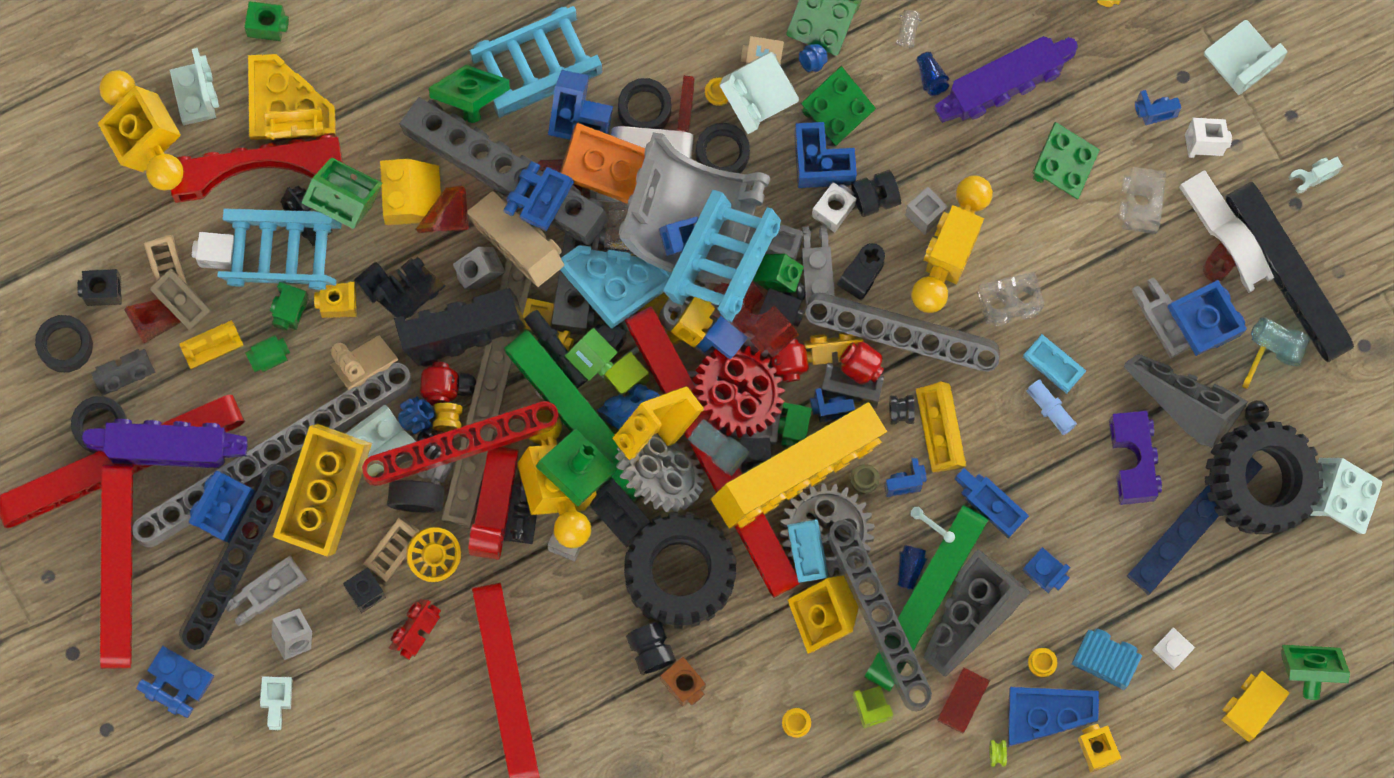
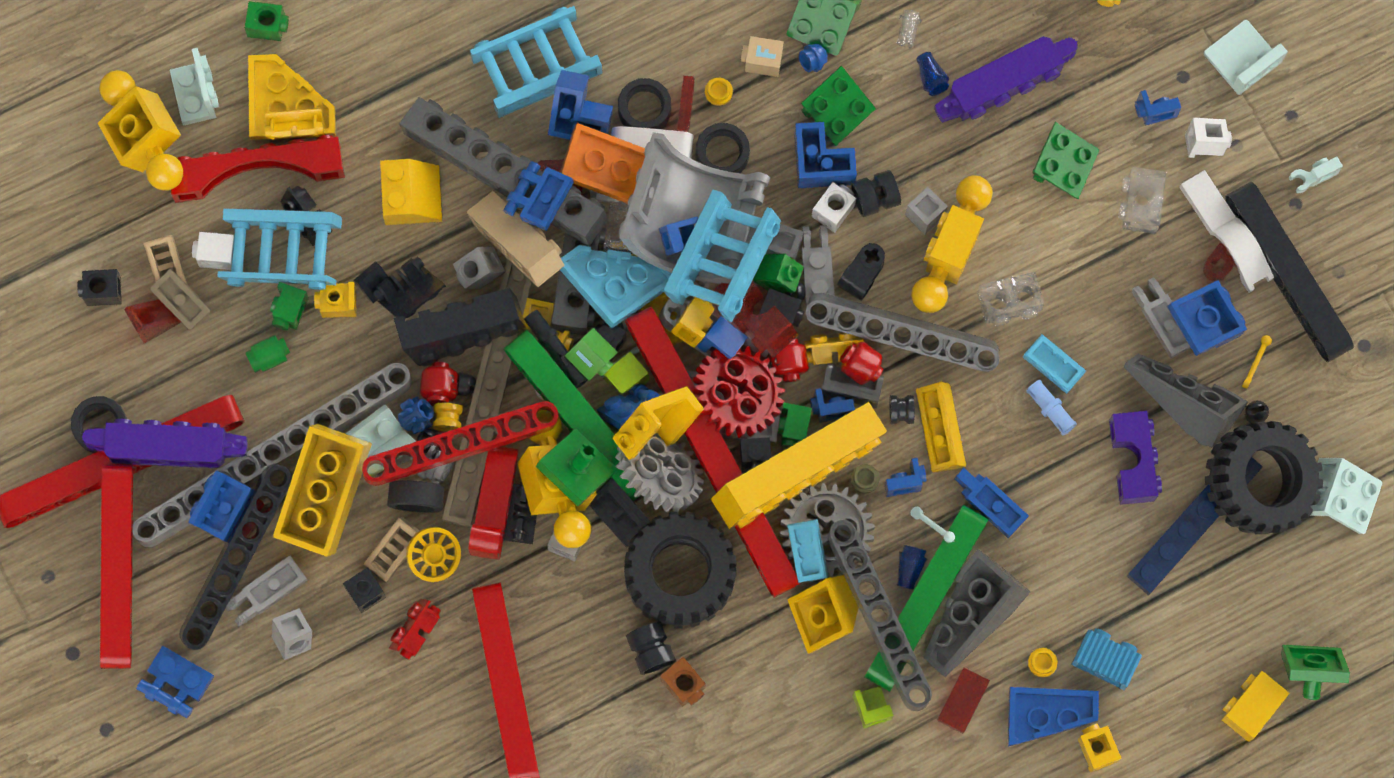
black tyre [35,315,93,373] -> none
dark grey hinge [91,349,156,396] -> none
yellow hinge [179,320,244,369] -> none
light aqua plate [260,676,293,730] -> none
green window [302,157,383,229] -> none
tan hinge [330,335,398,390] -> none
clear red slope [415,185,469,233] -> none
green tile [429,65,510,123] -> none
clear light blue piece [688,419,750,476] -> none
light aqua bracket [720,52,799,134] -> none
yellow plate [782,708,811,738] -> none
lime bush [989,740,1007,767] -> none
blue bracket [1022,547,1071,594] -> none
white plate [1152,627,1195,670] -> none
clear light blue piece [1251,317,1310,366] -> none

